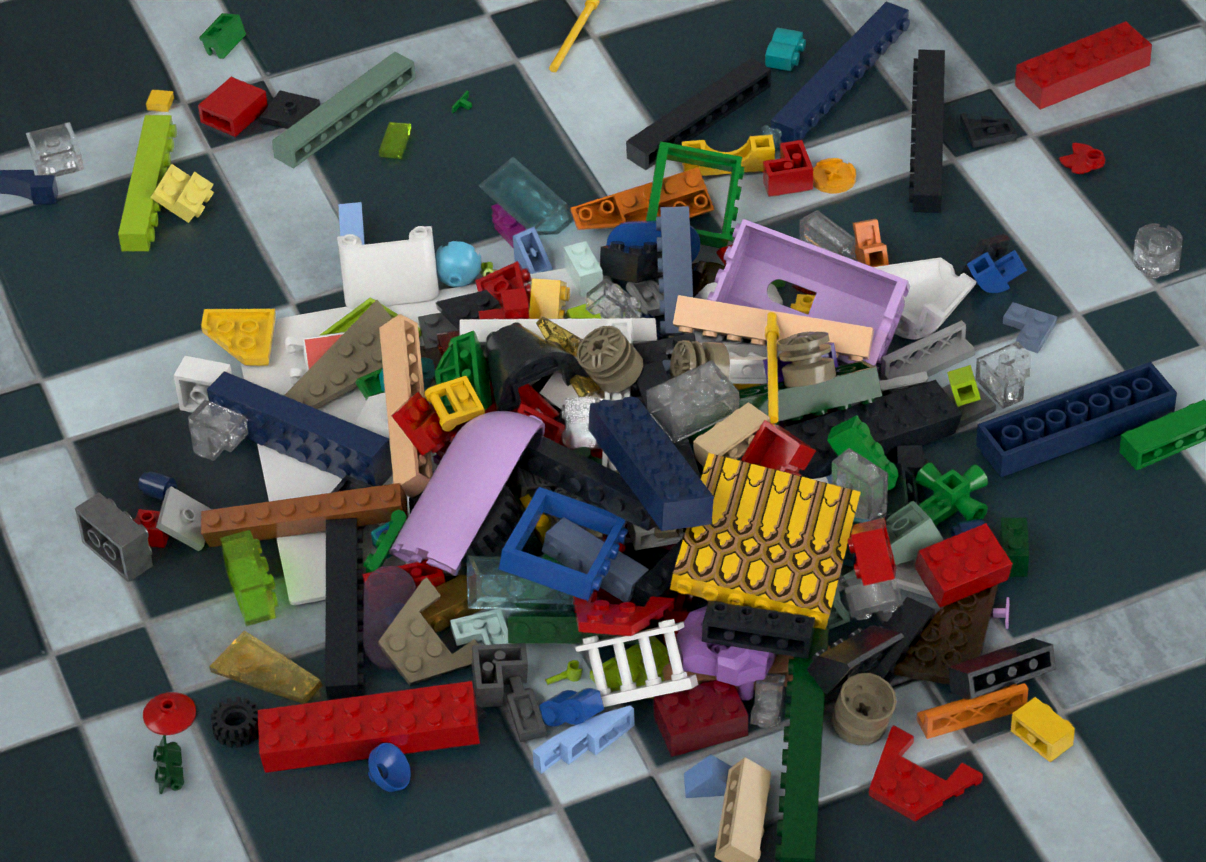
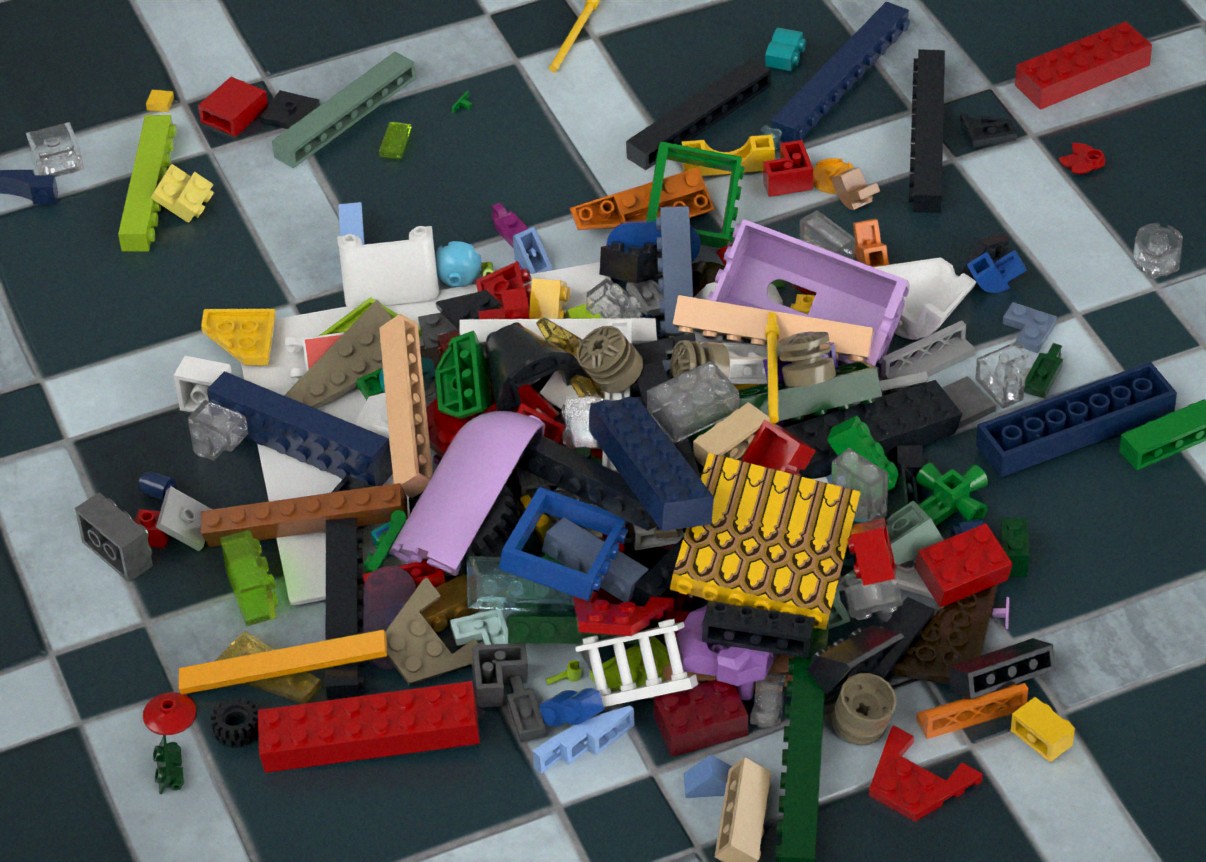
green hinge [199,13,246,59] -> none
blue piece [368,743,411,792] -> none
red plate [391,391,456,456] -> none
yellow plate [424,376,485,431] -> none
clear light blue slope [478,157,574,235] -> none
light aqua brick [564,241,603,297] -> none
lime brick [947,365,981,407] -> none
none -> light orange tile [178,630,387,695]
none -> medium nougat brick [830,167,880,210]
none -> dark green hinge [1022,343,1063,399]

